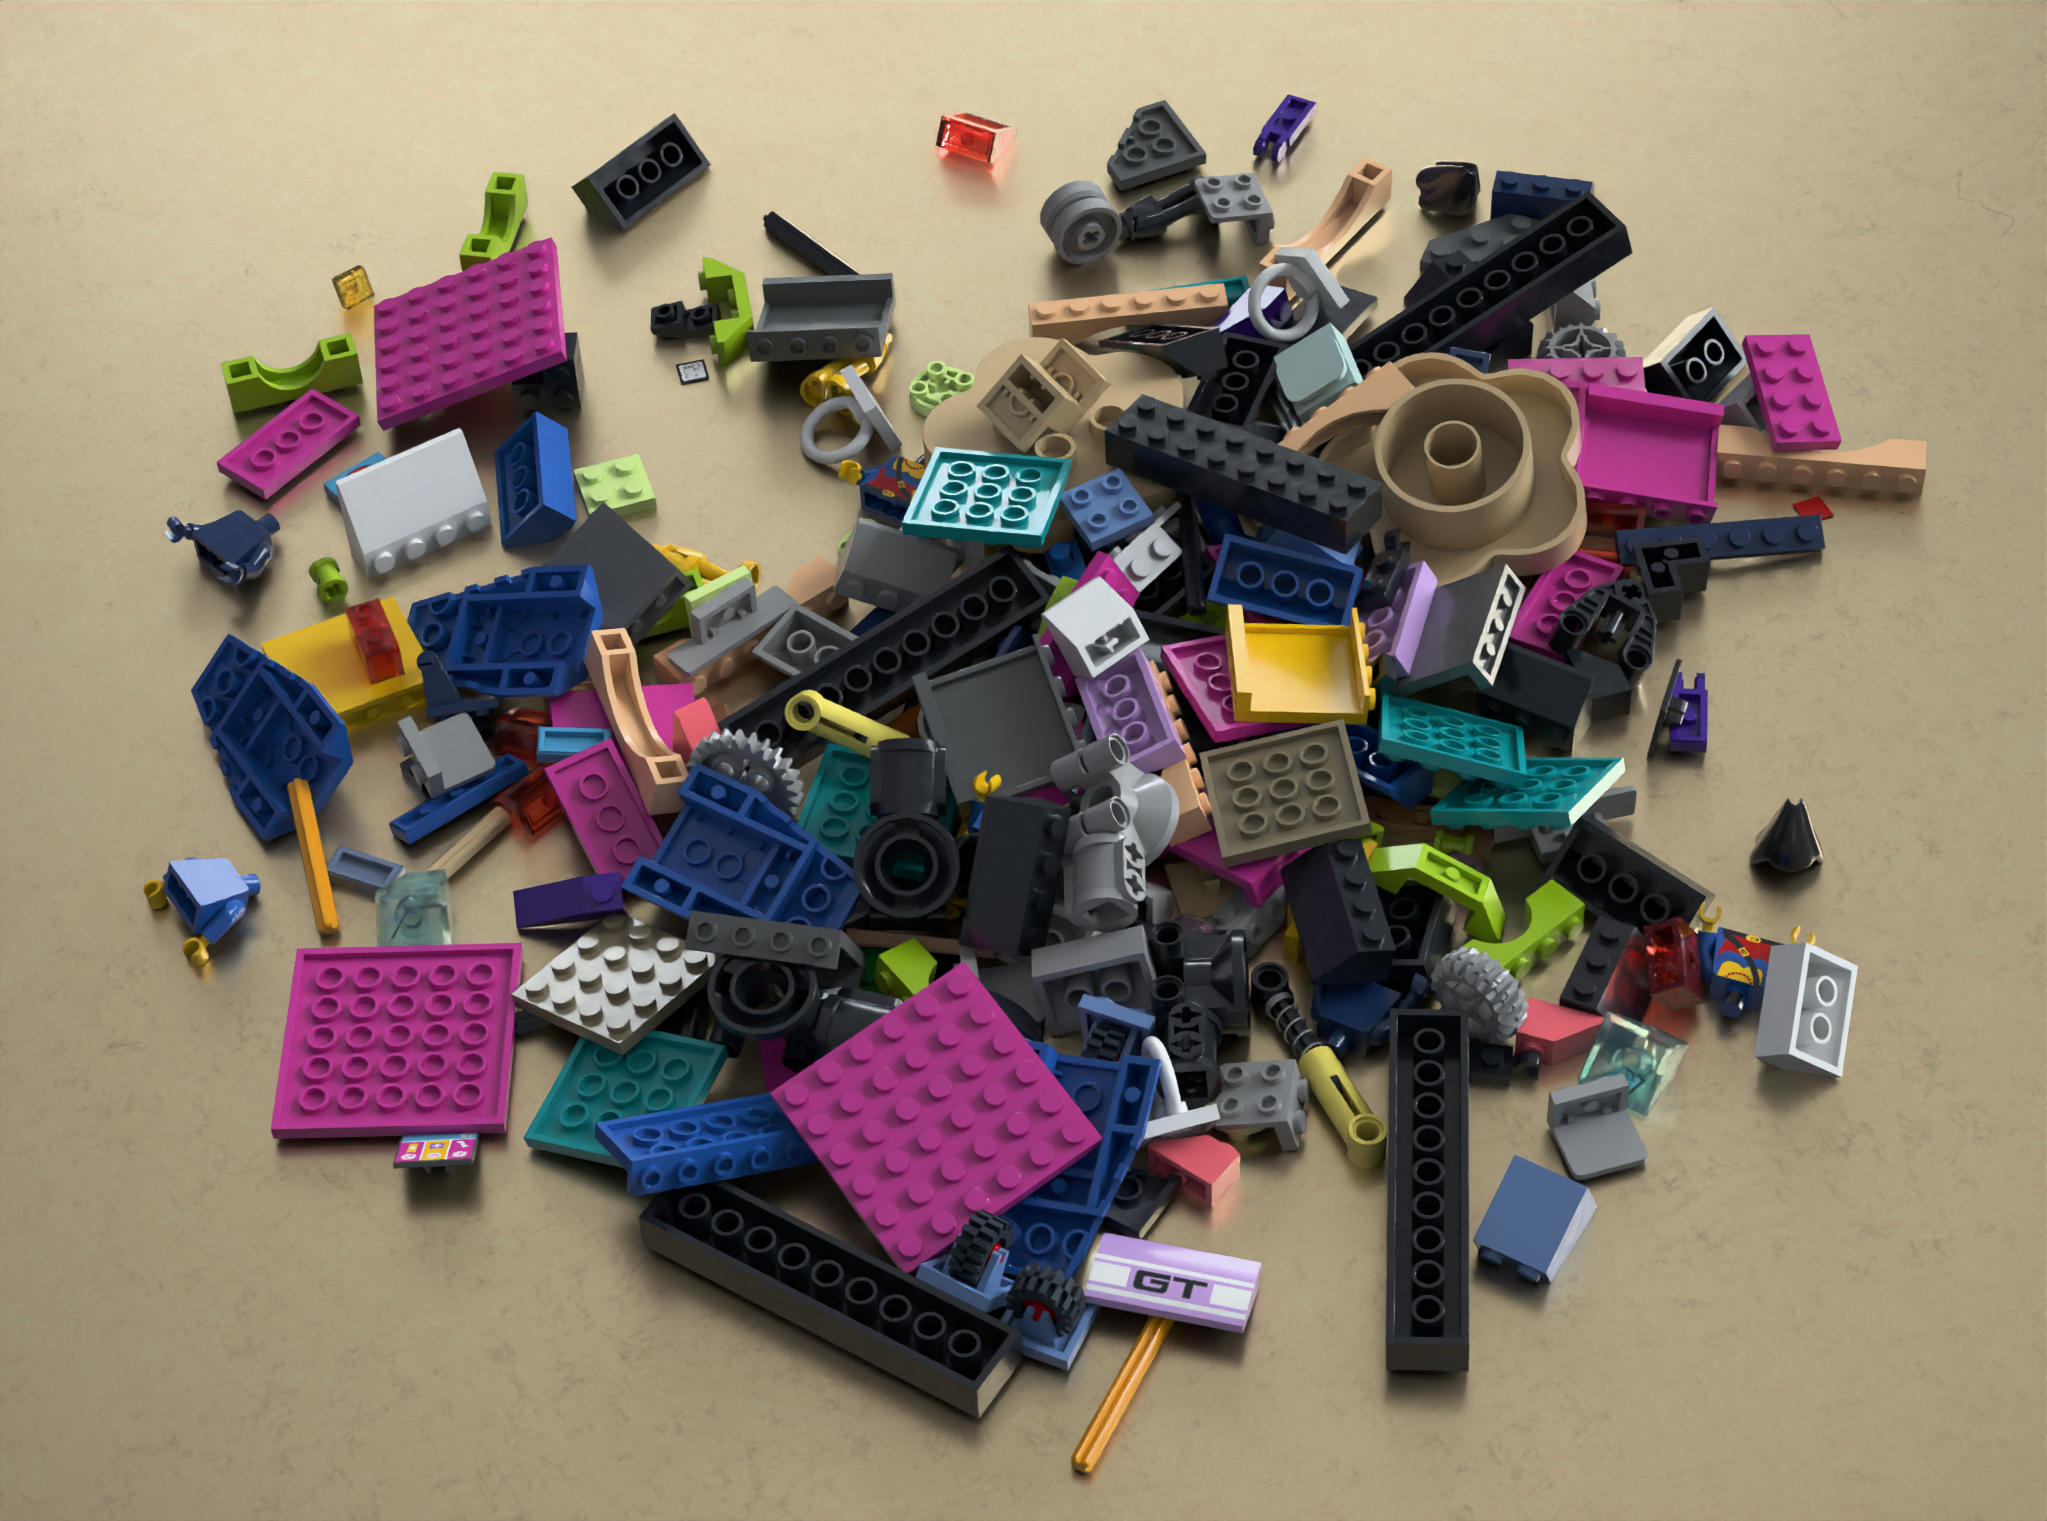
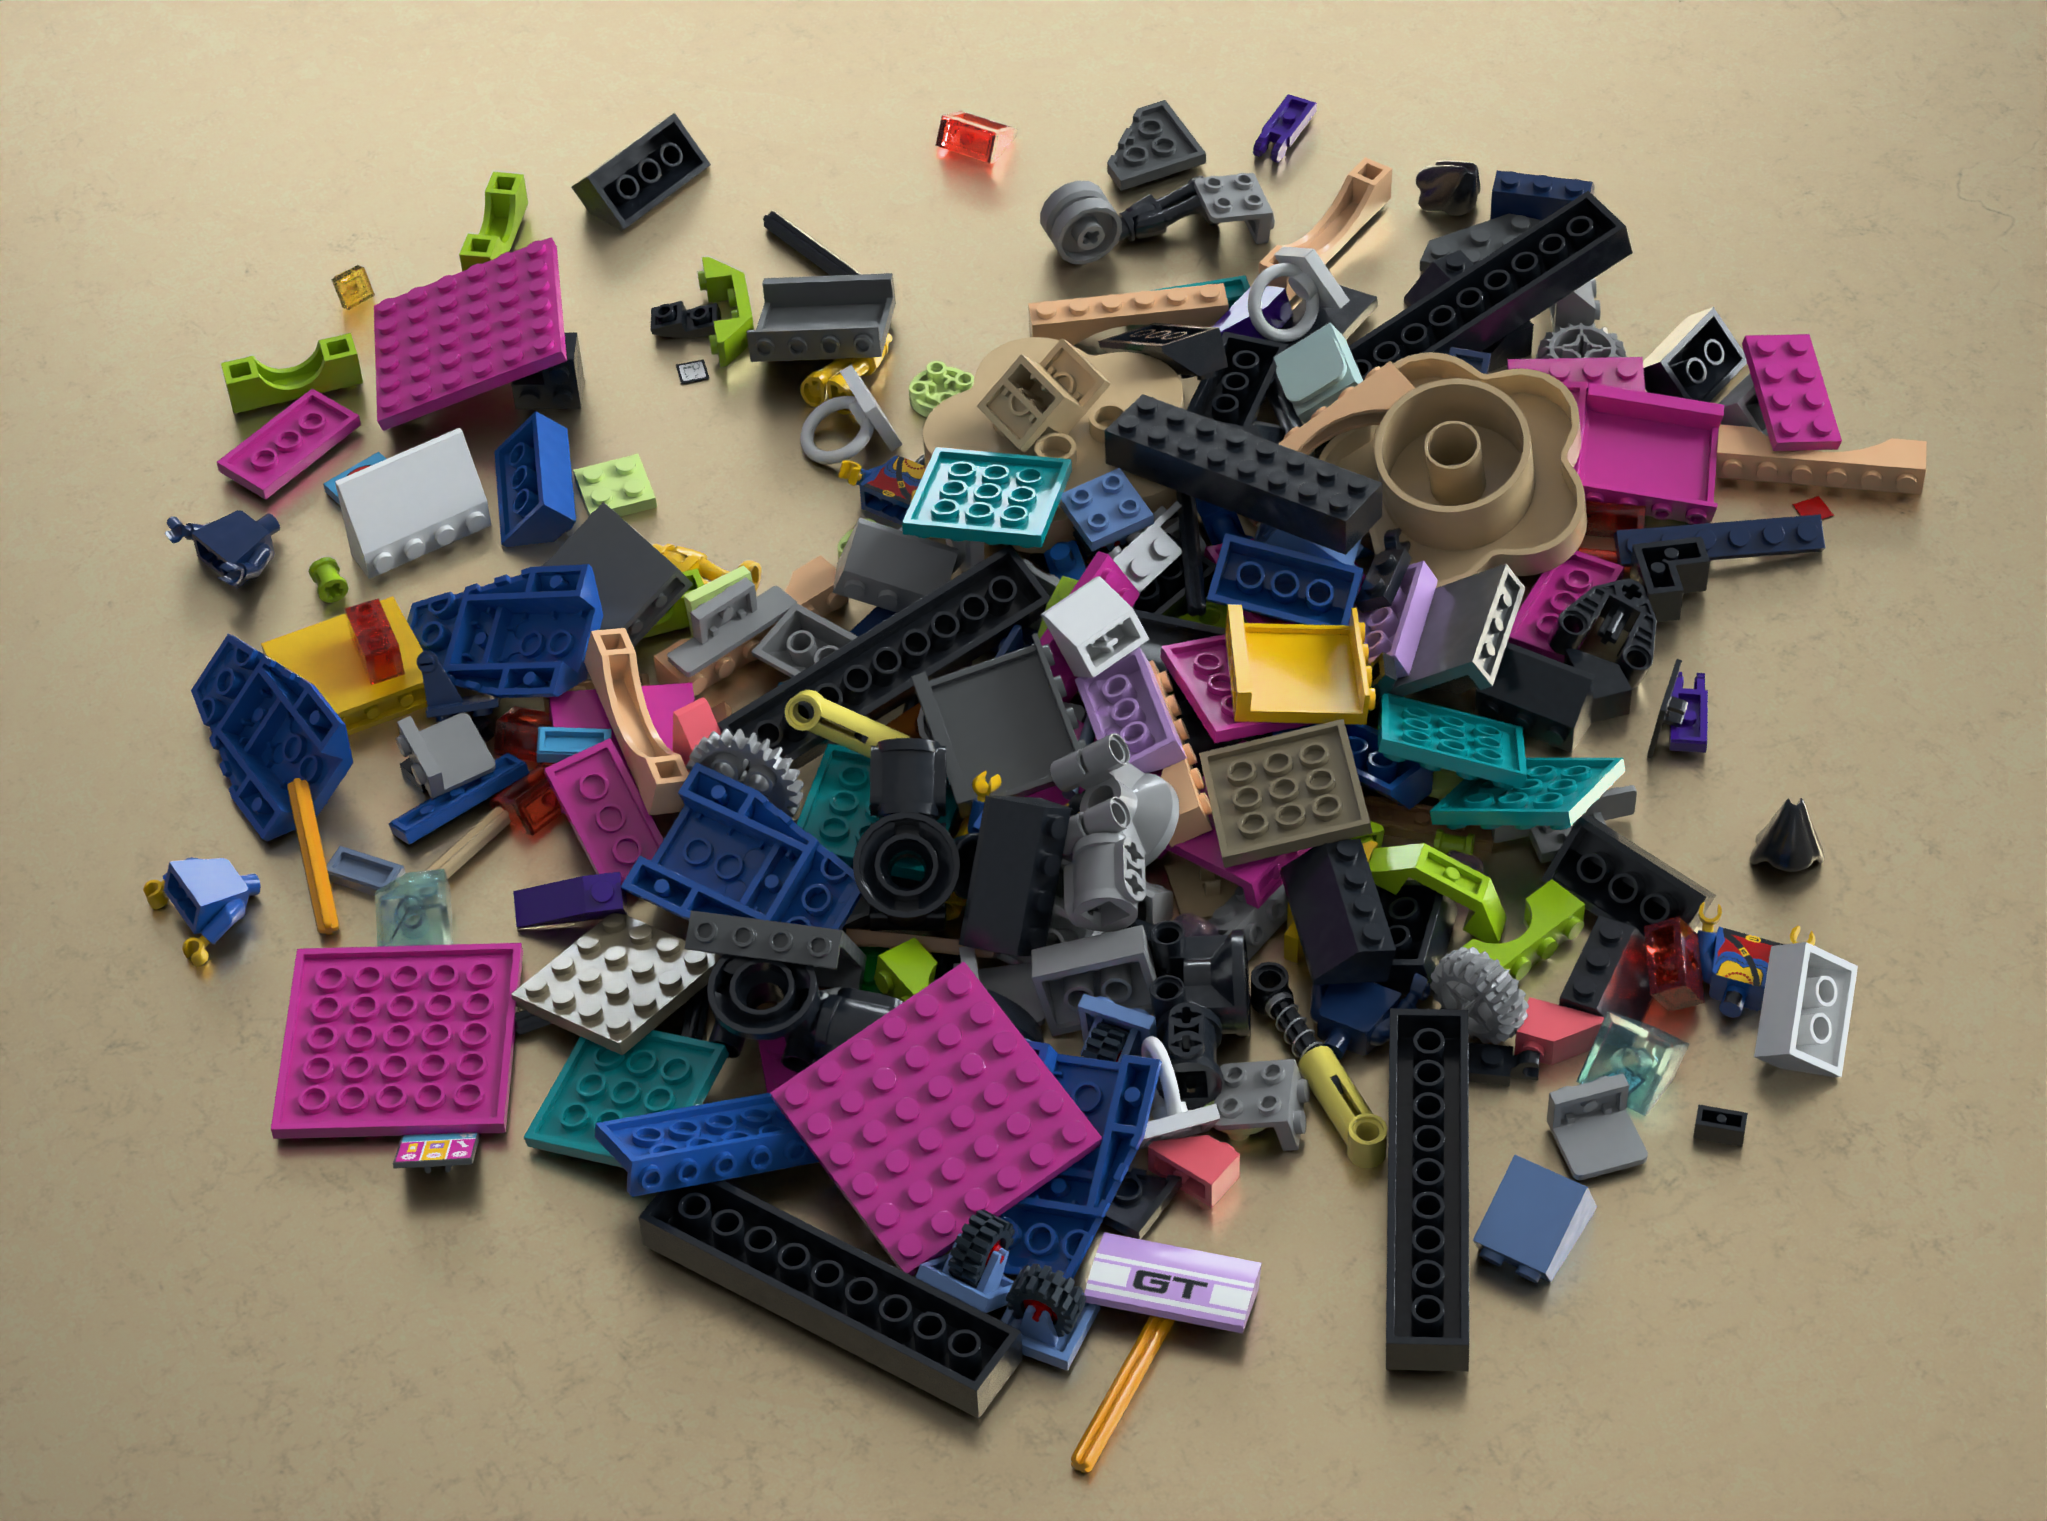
none -> black piece [1693,1105,1748,1147]

